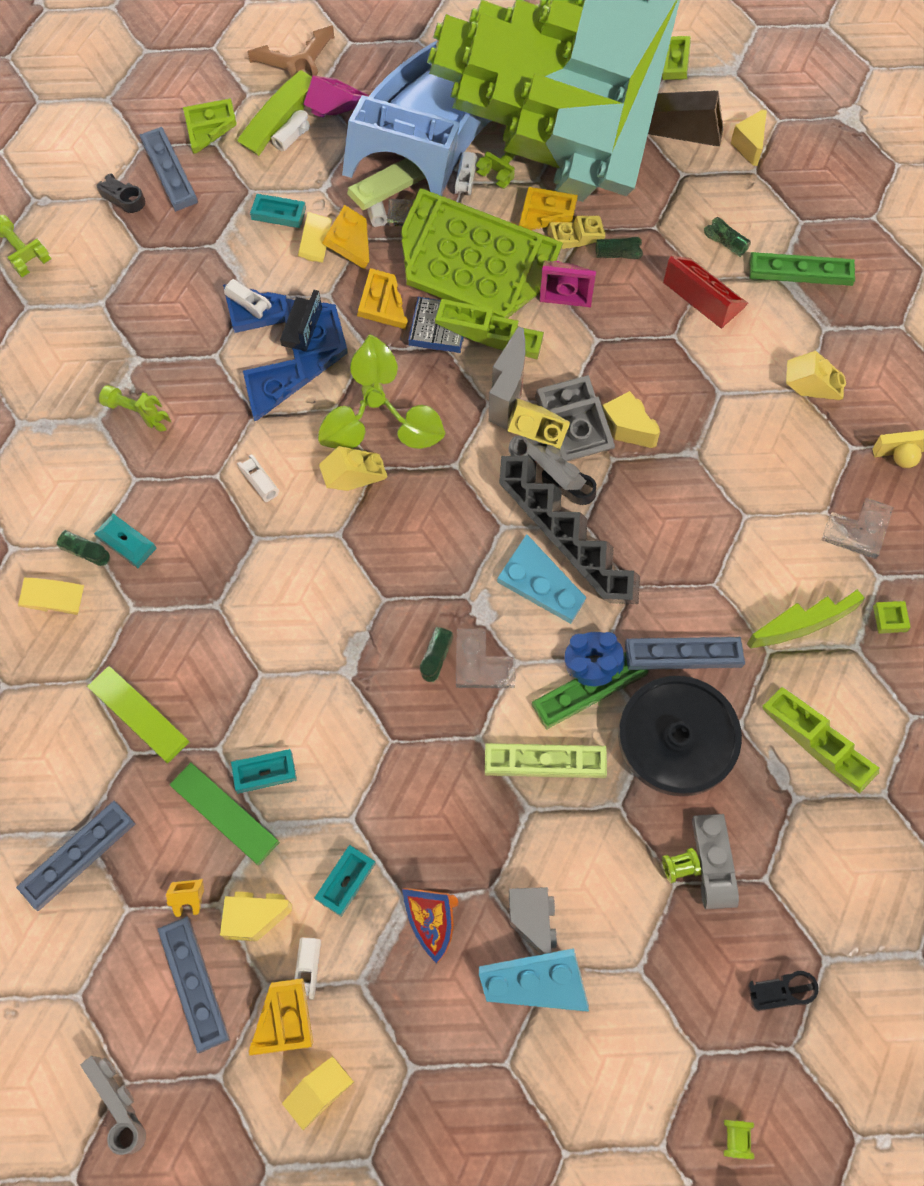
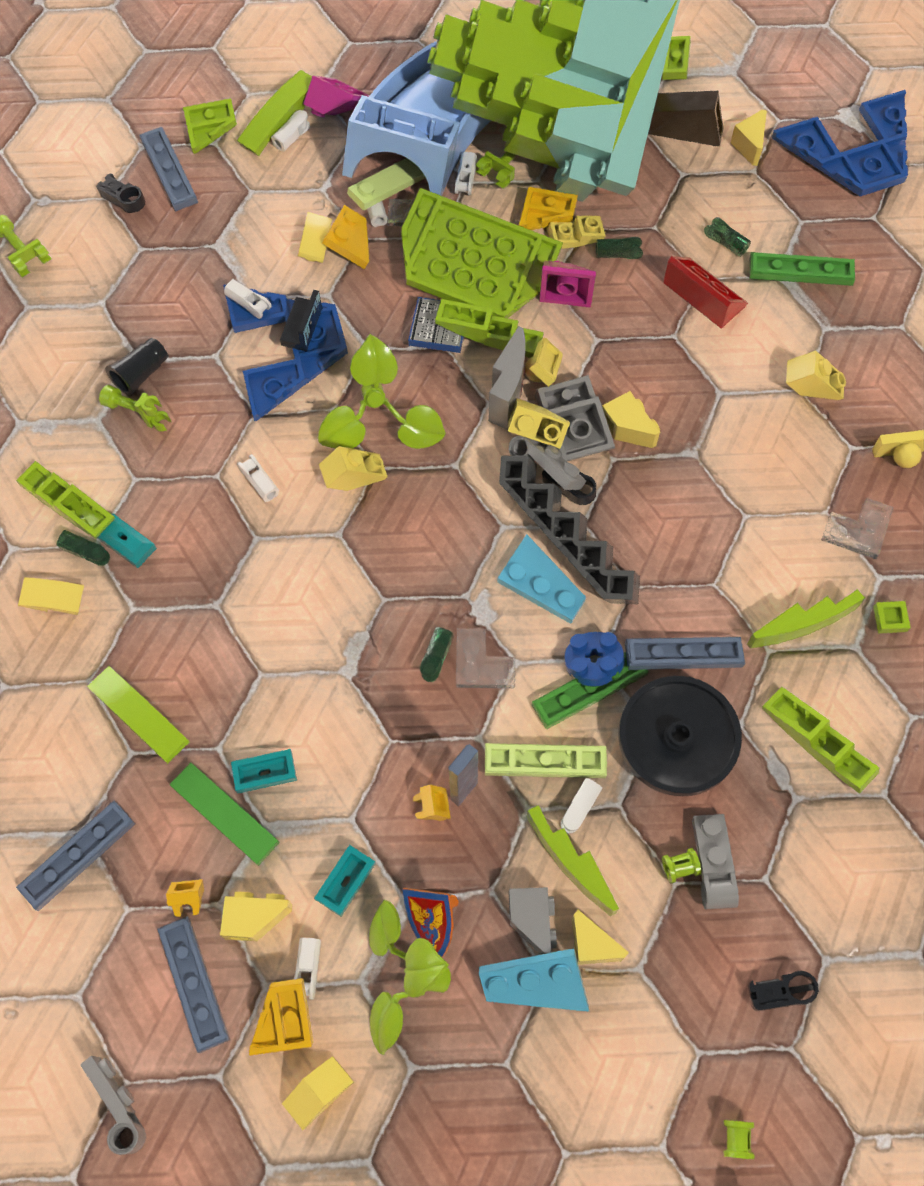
medium nougat piece [248,25,335,78] -> none
teal piece [250,193,306,228] -> none
yellow wing [357,268,408,330] -> none
none -> lime slope [16,461,115,539]
none -> black plant [105,338,169,396]
none -> lime plant [369,900,451,1055]
none -> yellow tile [413,785,451,821]
none -> sand blue tile [448,744,478,806]
none -> light yellow tile [524,337,563,387]
none -> lime slope [526,805,619,916]
none -> white bar [560,778,602,834]
none -> light yellow slope [572,910,629,965]
none -> blue wing [771,90,908,197]

